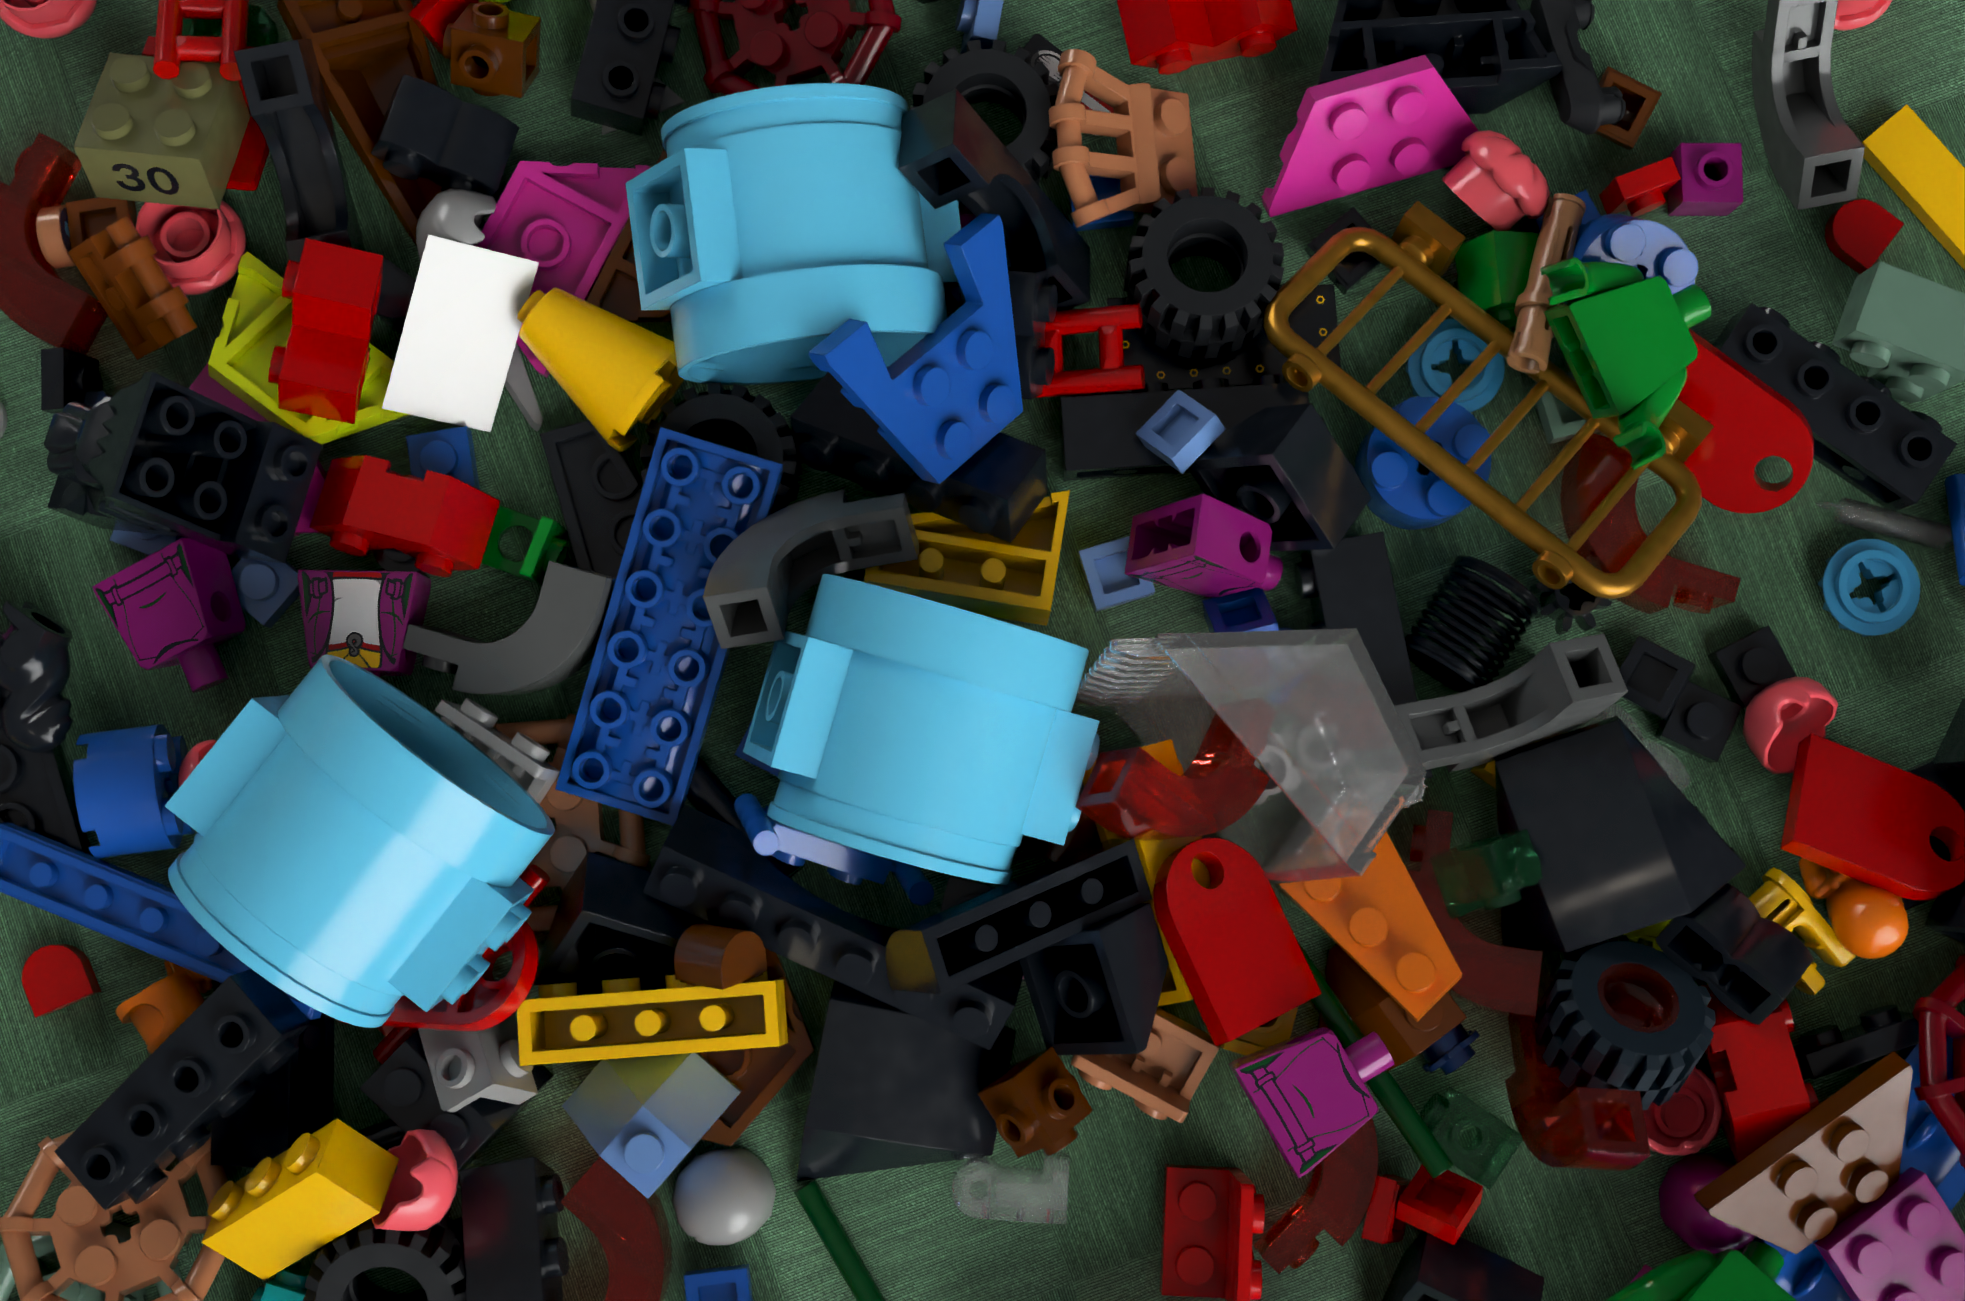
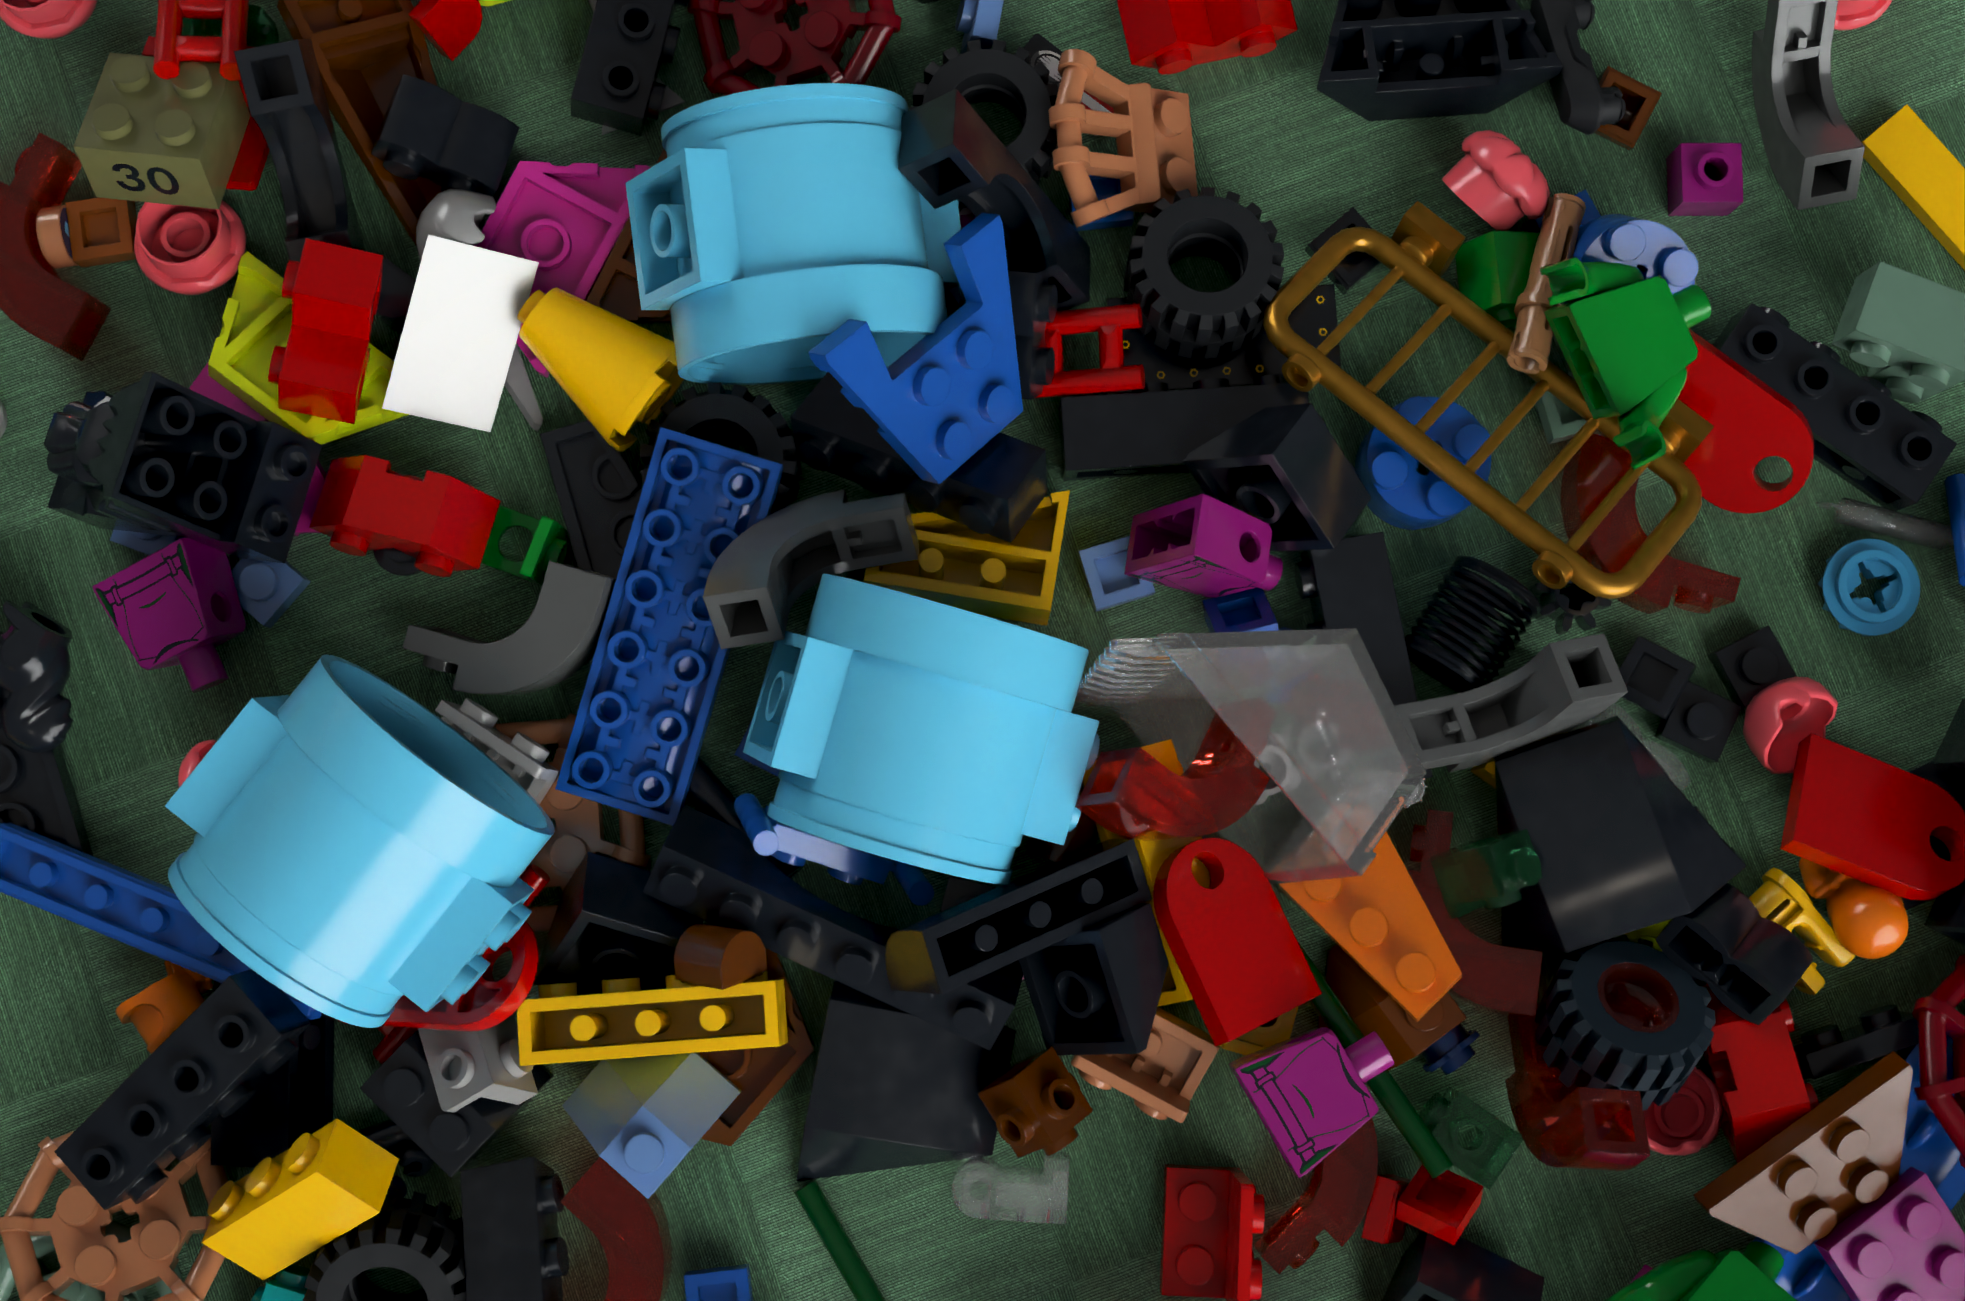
red tile [22,944,102,1018] -> none
black plate [41,347,103,414] -> none
dark orange plate [68,216,198,360] -> none
blue brick [73,724,195,859] -> none
torso [298,570,431,678] -> none
coral hair [371,1129,458,1231] -> none
blue plate [406,426,480,490] -> none
reddish brown brick [443,1,541,99] -> none
light grey hair [672,1148,776,1245] -> none
medium blue plate [1135,389,1226,474] -> none
dark pink wing [1262,55,1479,217] -> none
dark azure gear [1405,319,1505,412] -> none
red plate [1599,156,1681,217] -> none
magenta hair [1659,1153,1755,1254] -> none
red tile [1825,199,1904,275] -> none

